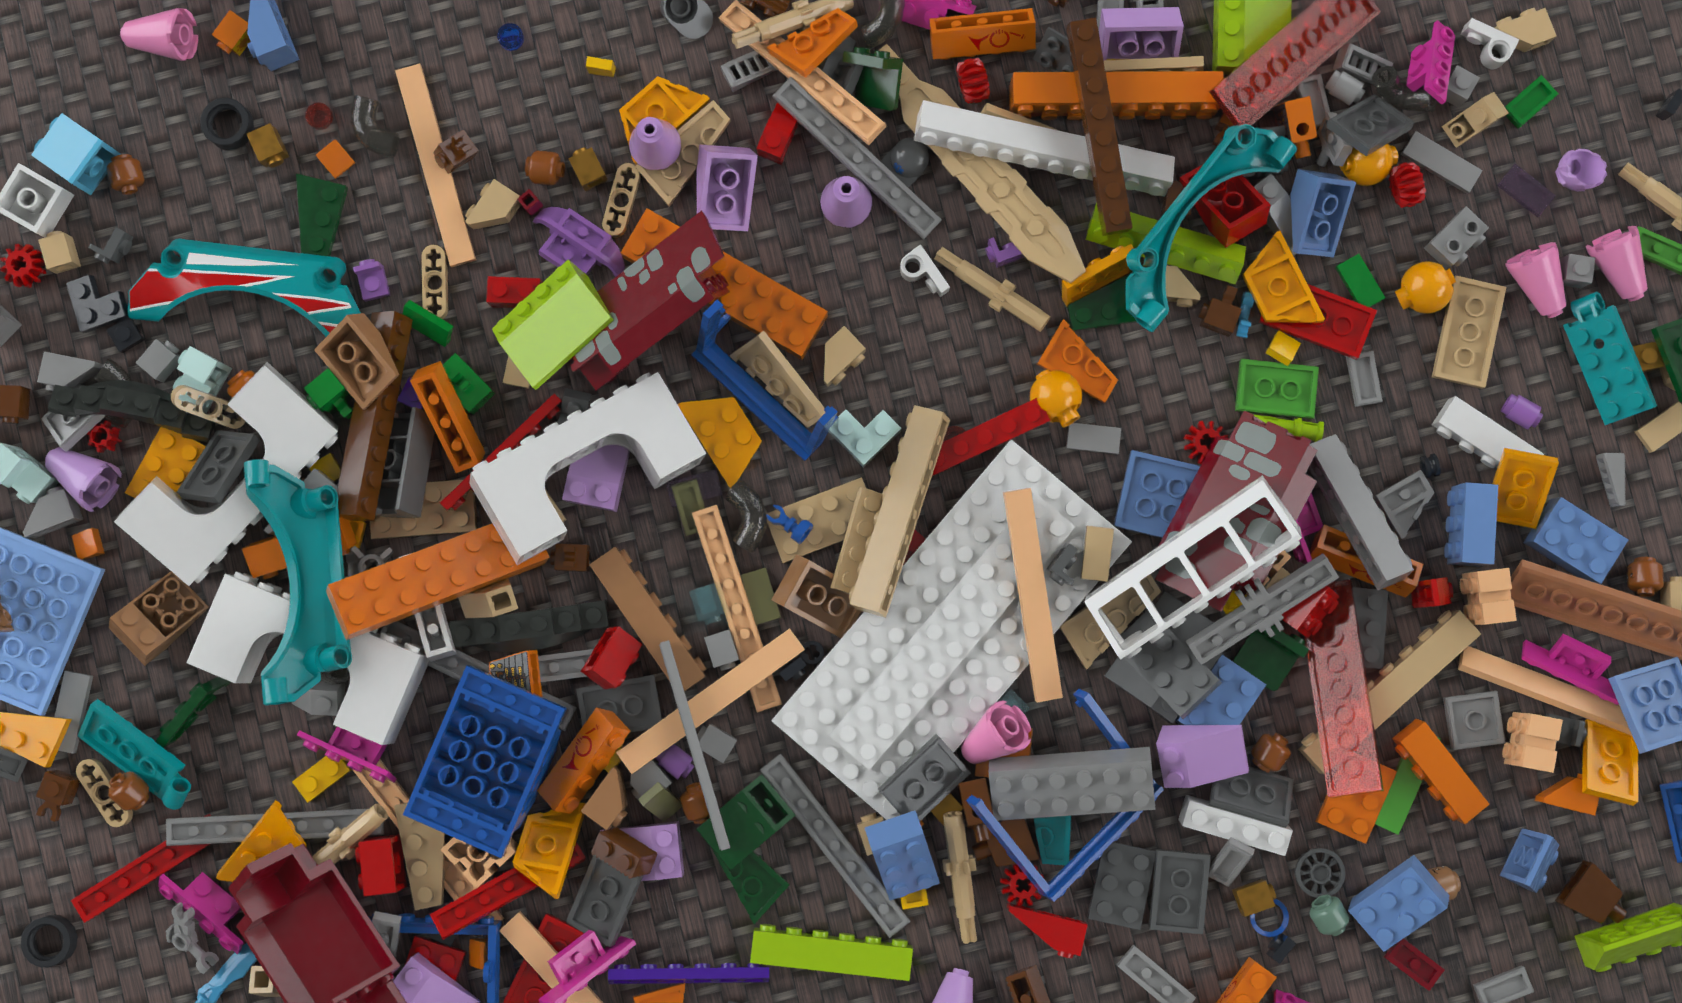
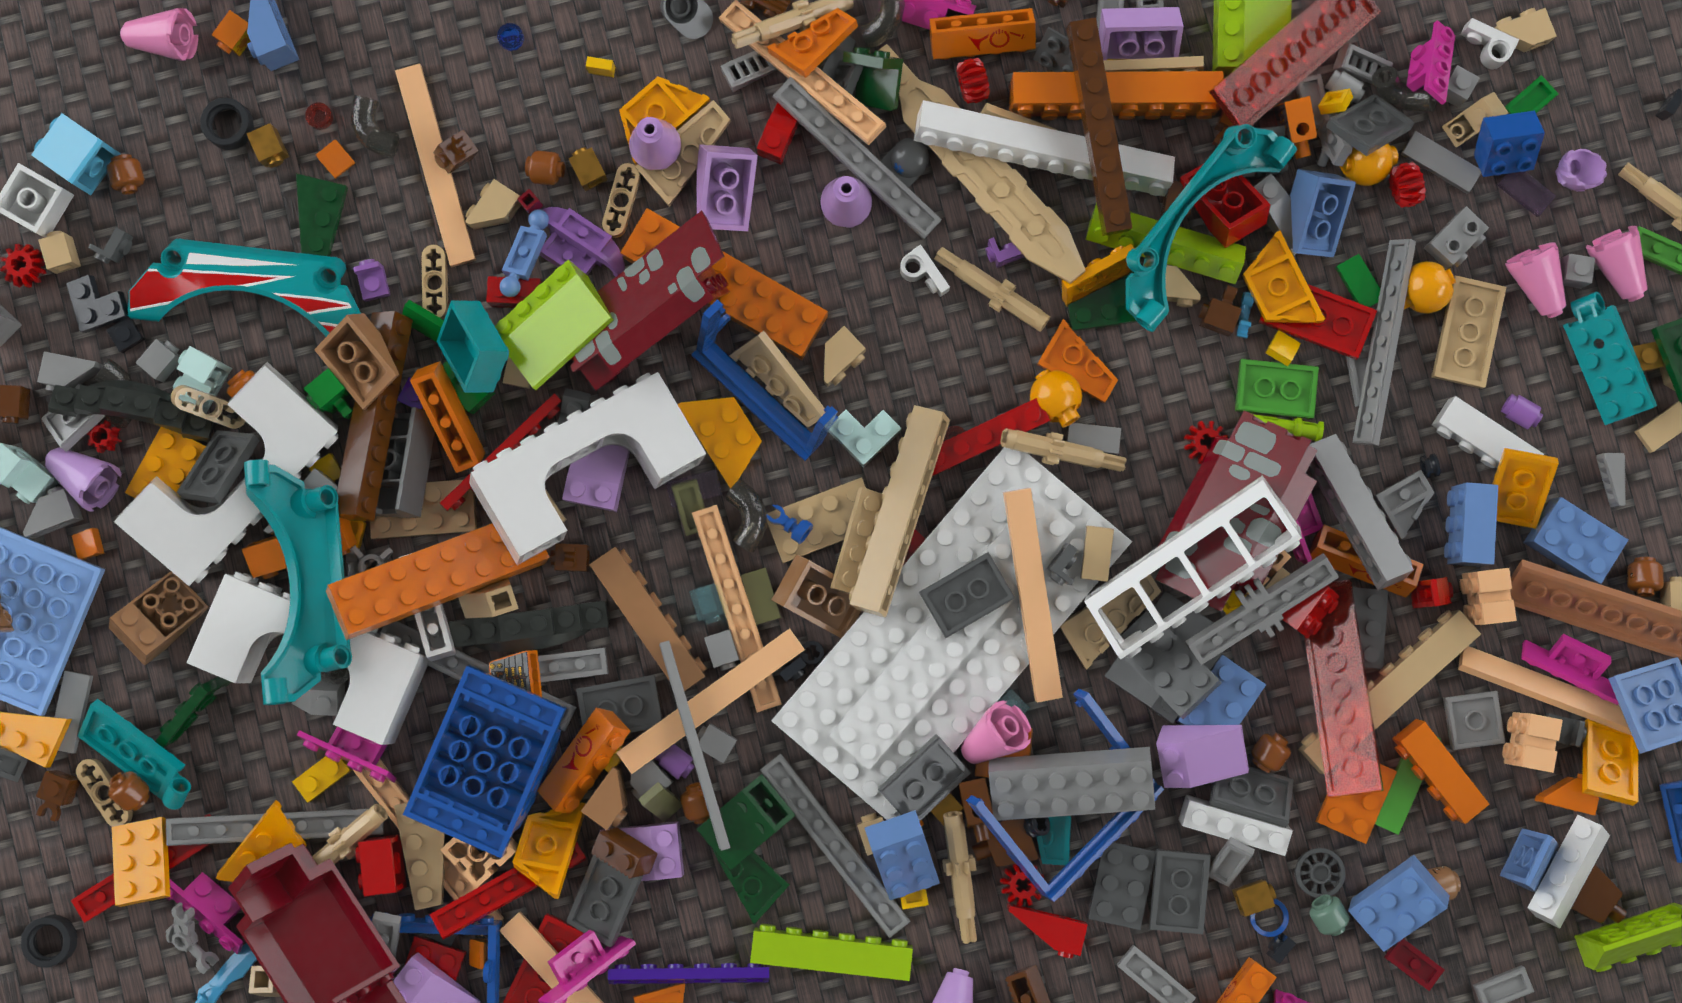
red brick [581,626,642,689] -> none
medium blue plate [1113,450,1200,538] -> none
dark green bracket [1232,624,1309,691] -> none
none -> light orange plate [112,817,171,907]
none -> teal piece [436,300,509,393]
none -> medium blue plate [499,209,549,297]
none -> dark grey tile [919,552,1015,638]
none -> tan piece [1001,428,1127,472]
none -> black bush [1024,817,1050,838]
none -> yellow tile [1318,88,1353,115]
none -> light grey tile [1352,239,1416,446]
none -> blue brick [1474,111,1545,177]
none -> white brick [1527,815,1610,928]

